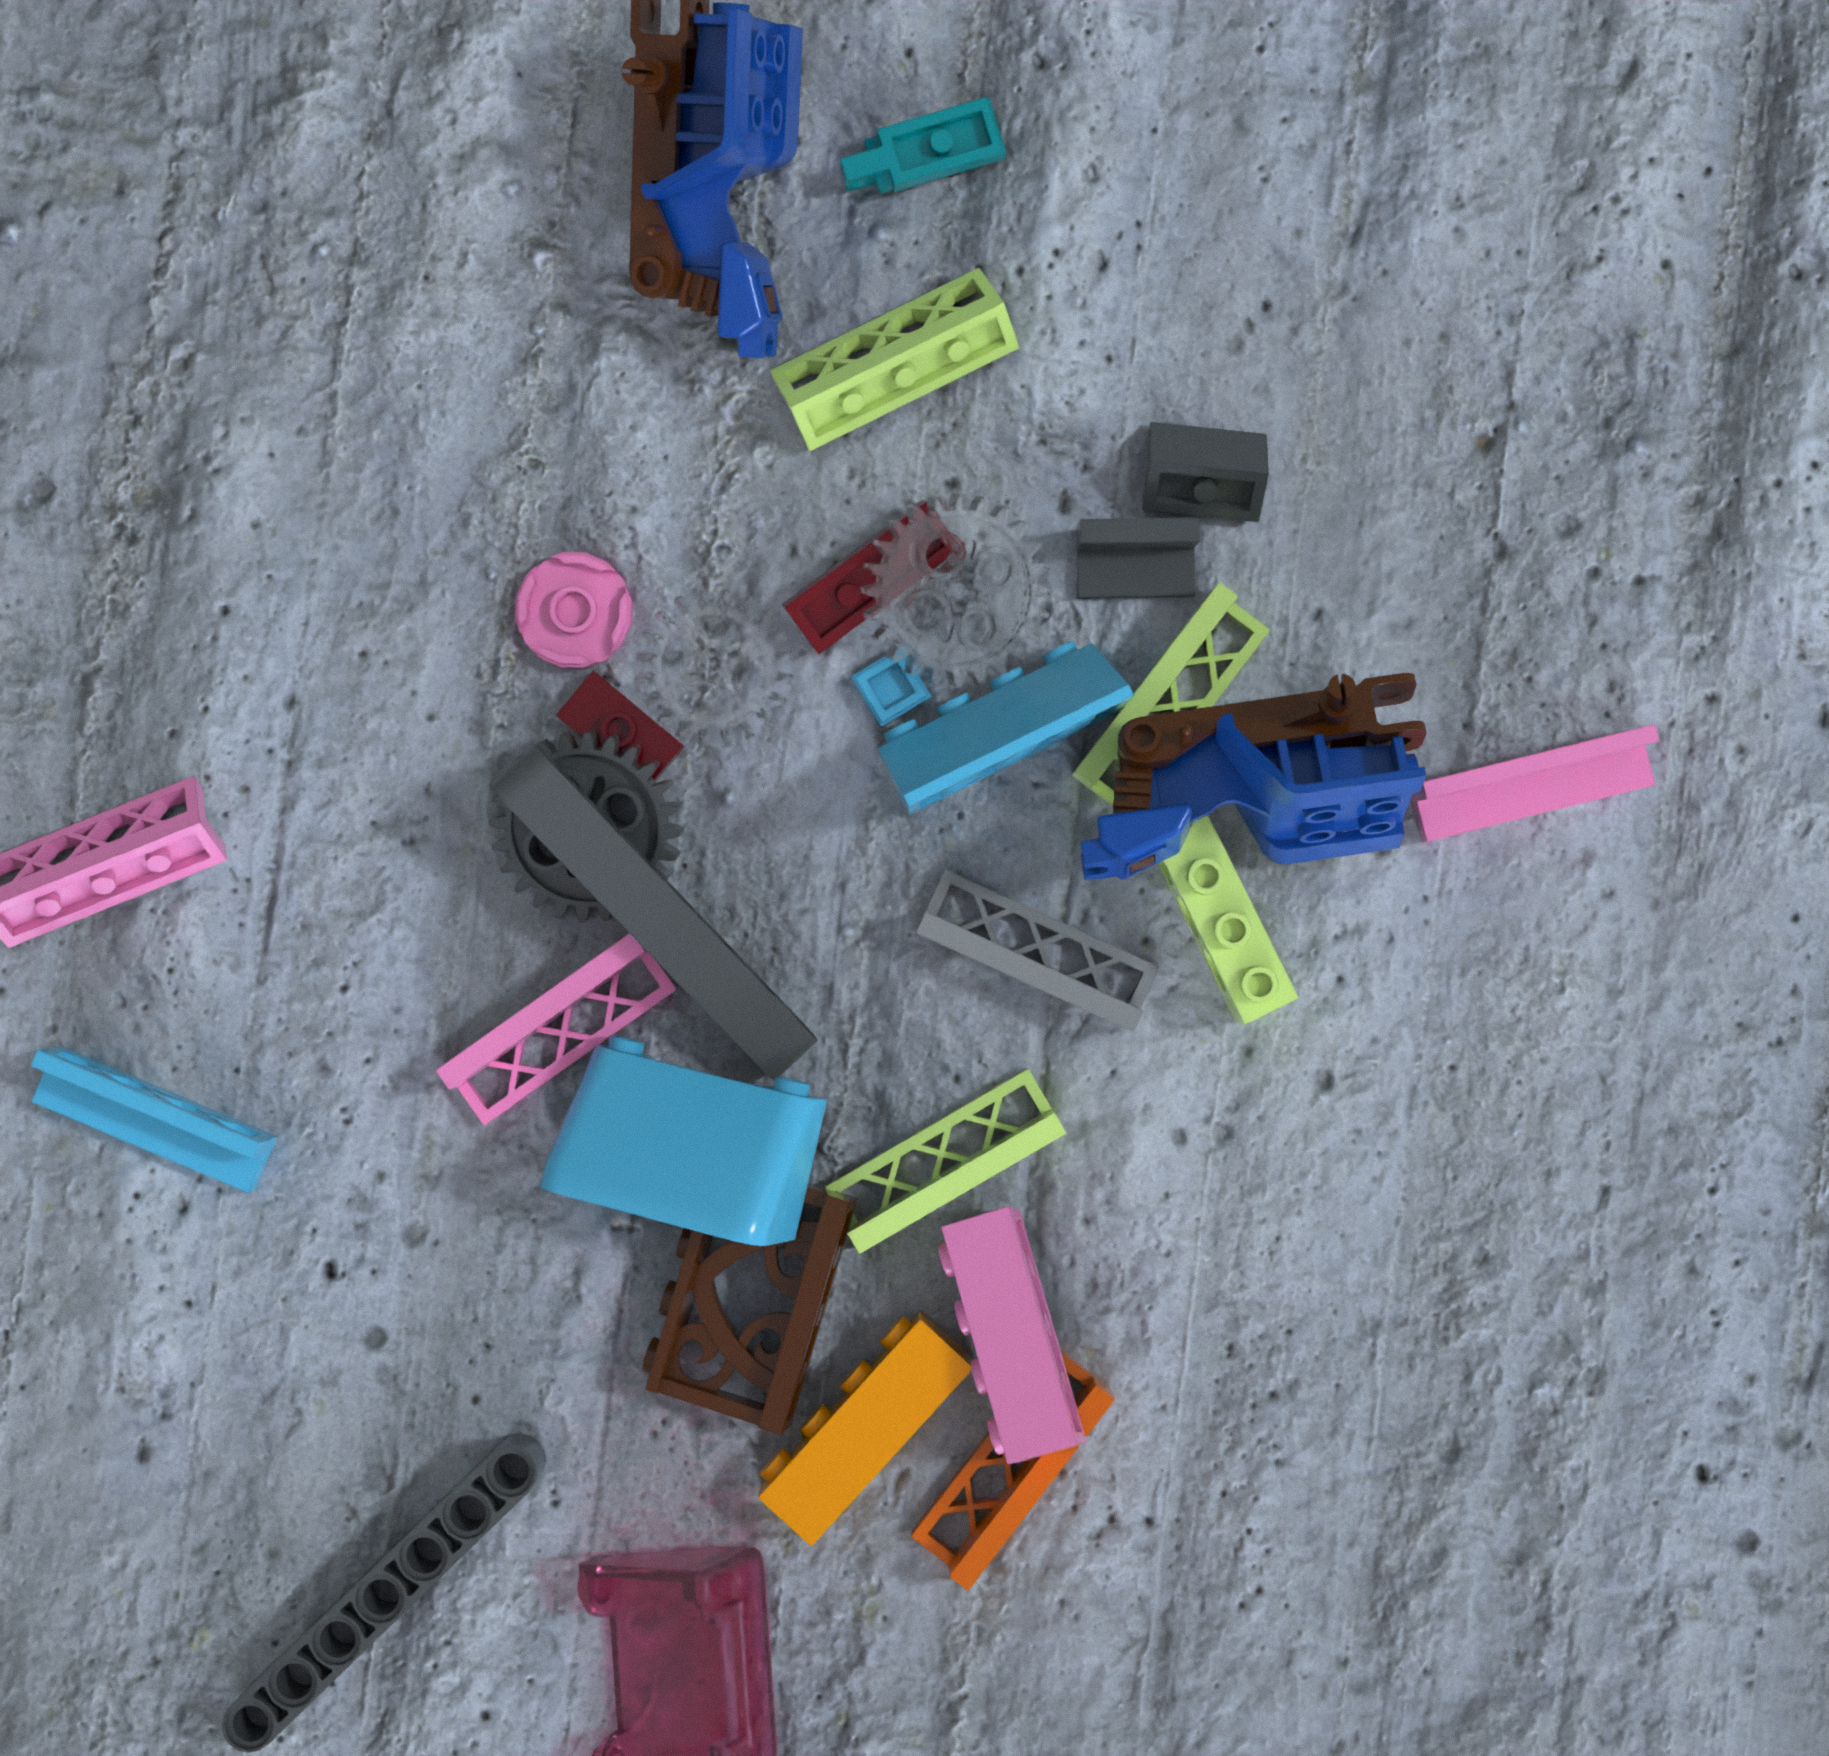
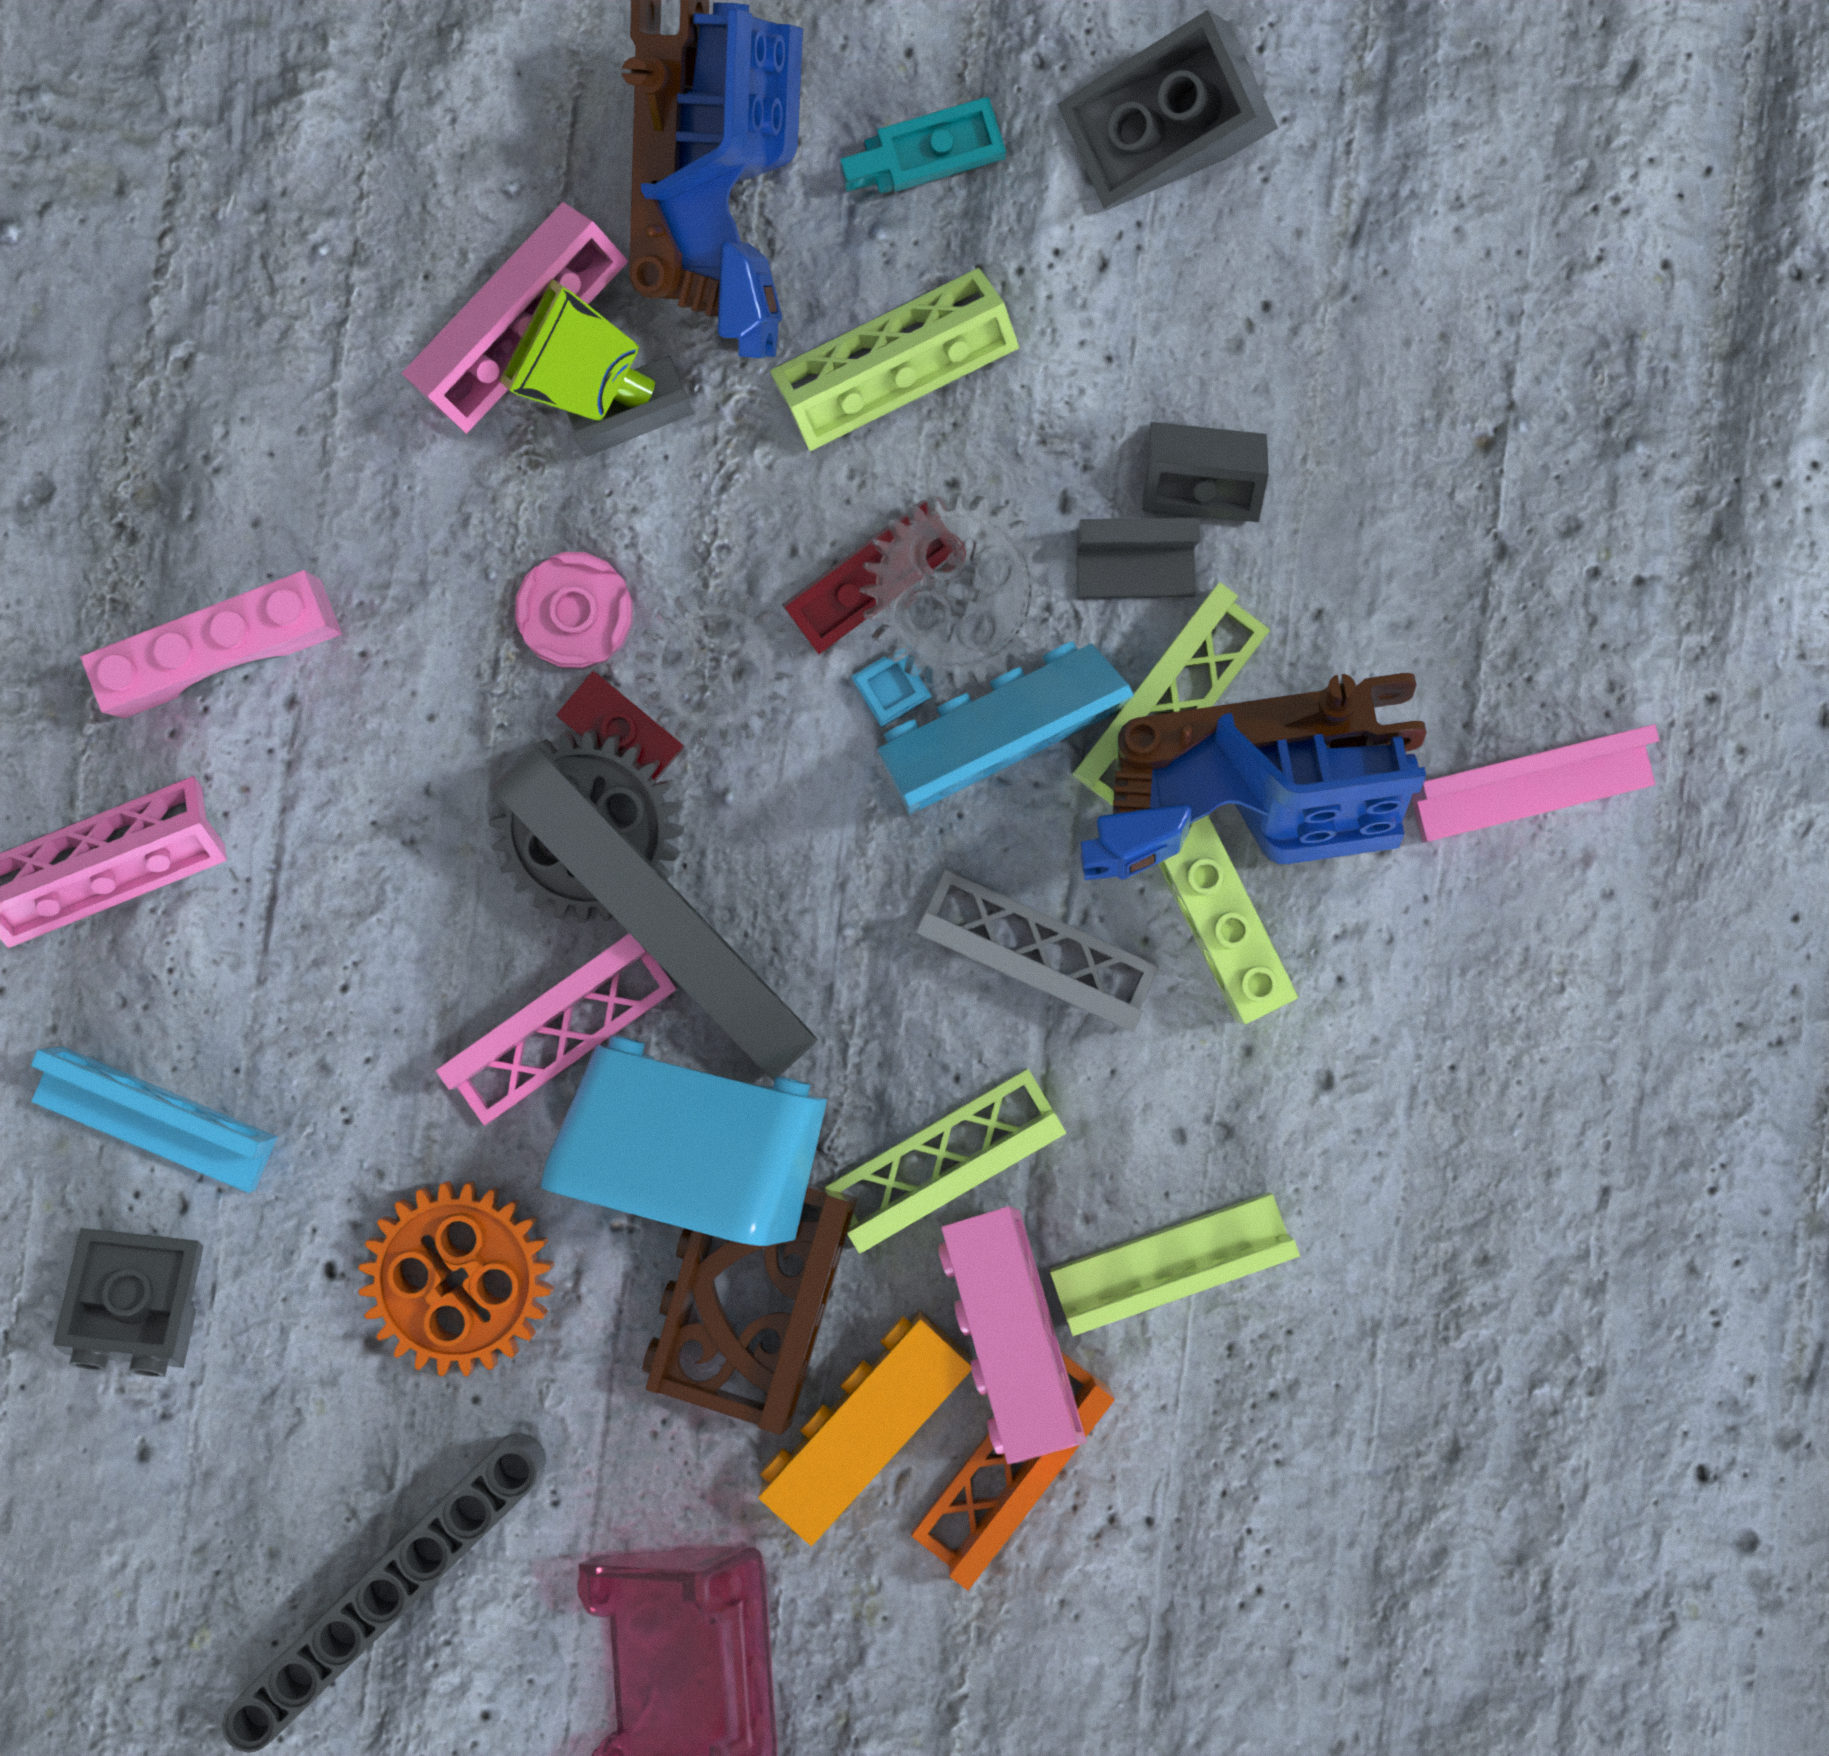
none -> dark grey plate [53,1228,204,1377]
none -> bright pink arch [80,570,342,719]
none -> orange gear [358,1181,555,1376]
none -> bright pink brick [401,202,629,434]
none -> lime torso [499,279,655,421]
none -> dark grey panel [566,355,694,457]
none -> yellowish green fence [1049,1192,1300,1336]
none -> dark grey slope [1057,10,1278,210]

